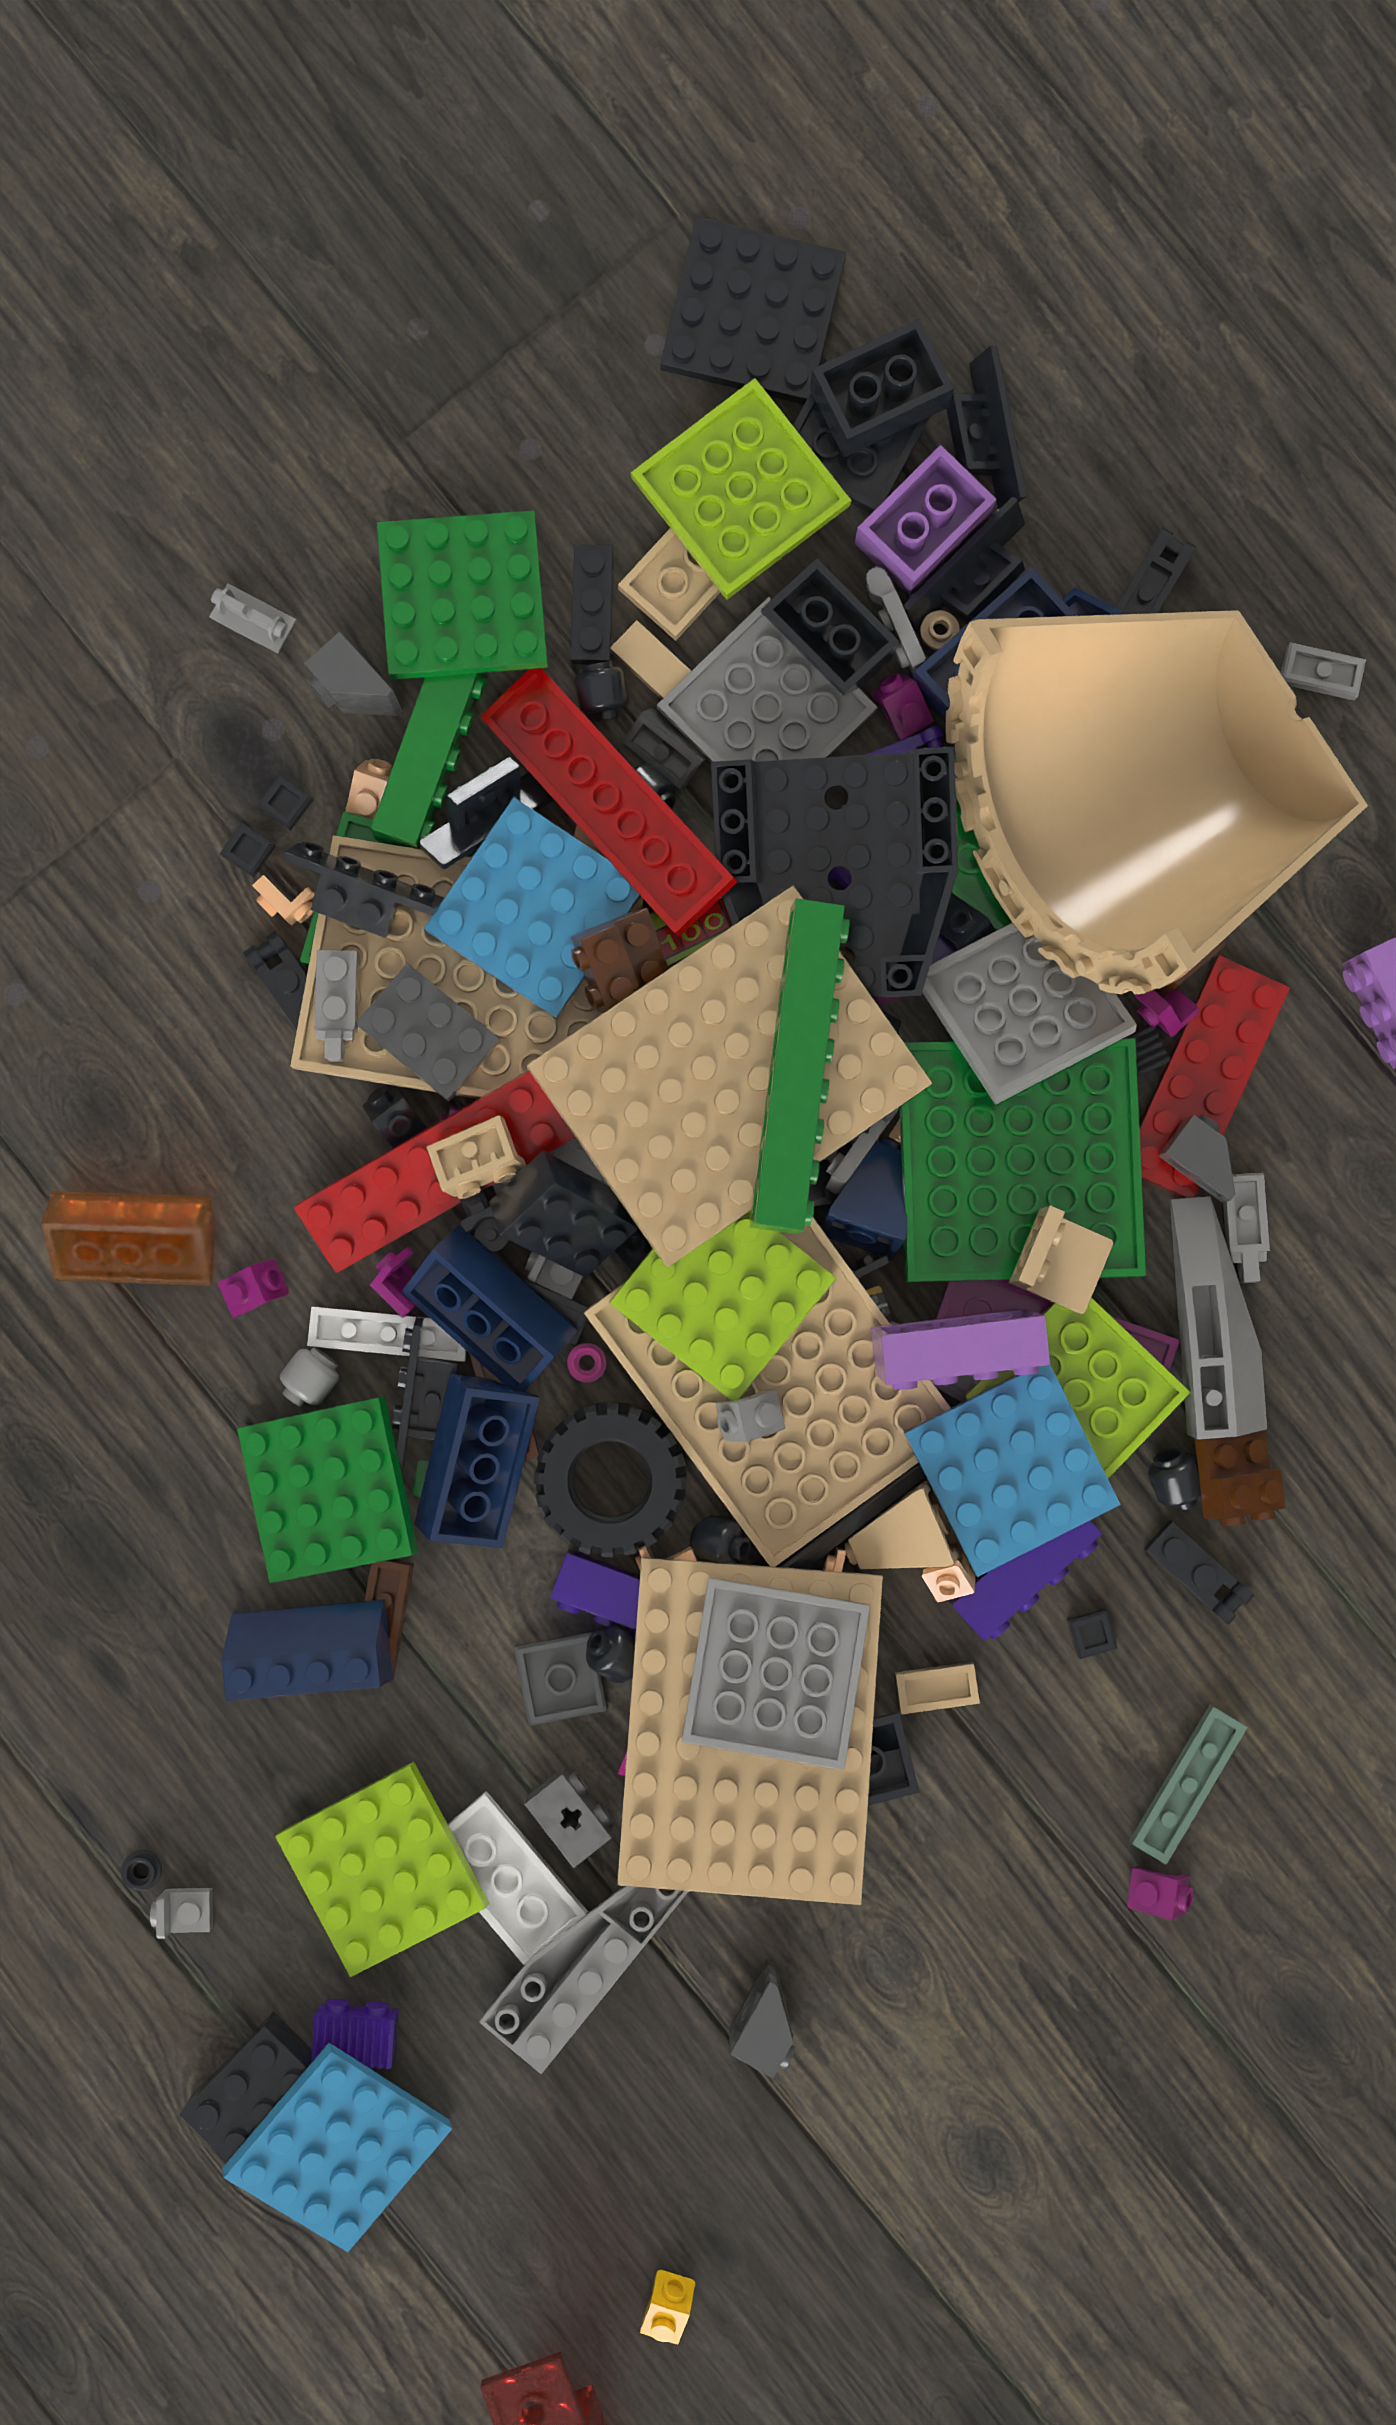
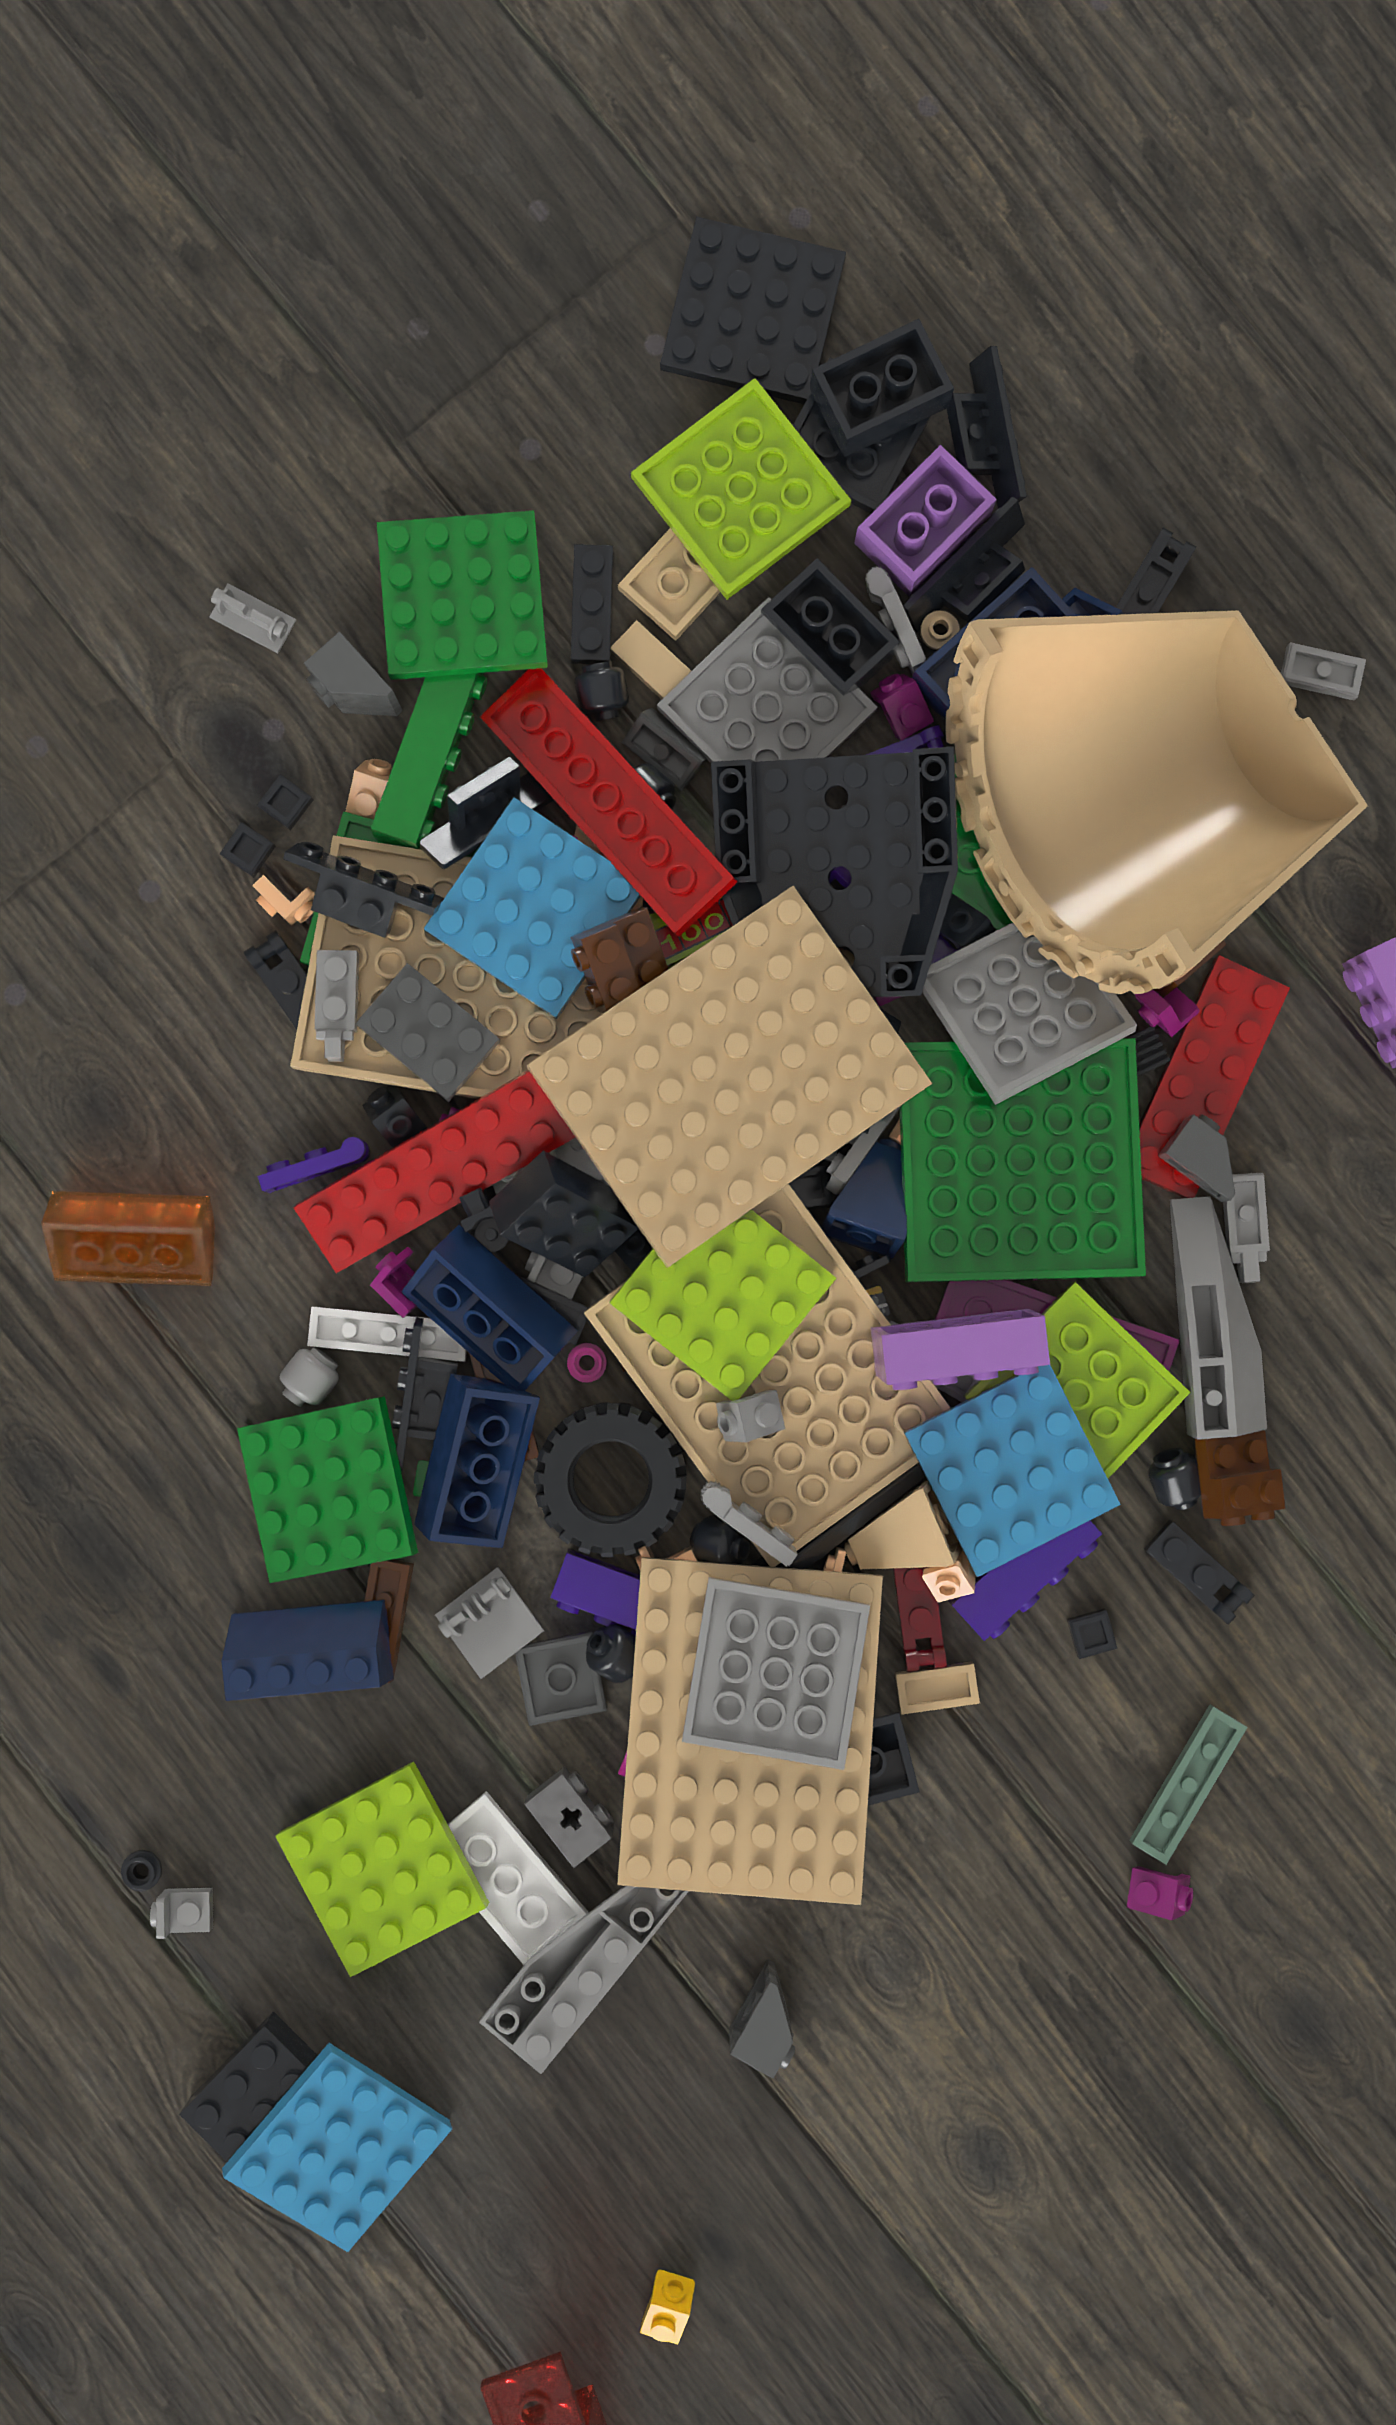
magenta bracket [217,1259,289,1318] -> none
dark purple brick [311,1999,399,2069] -> none
tan bracket [427,1115,526,1199] -> none
green brick [750,898,849,1234] -> none
tan bracket [1009,1205,1113,1314] -> none
none -> dark purple plate [257,1137,370,1193]
none -> light grey hinge [435,1567,544,1679]
none -> light grey hinge [701,1481,798,1567]
none -> dark red plate [893,1567,947,1672]

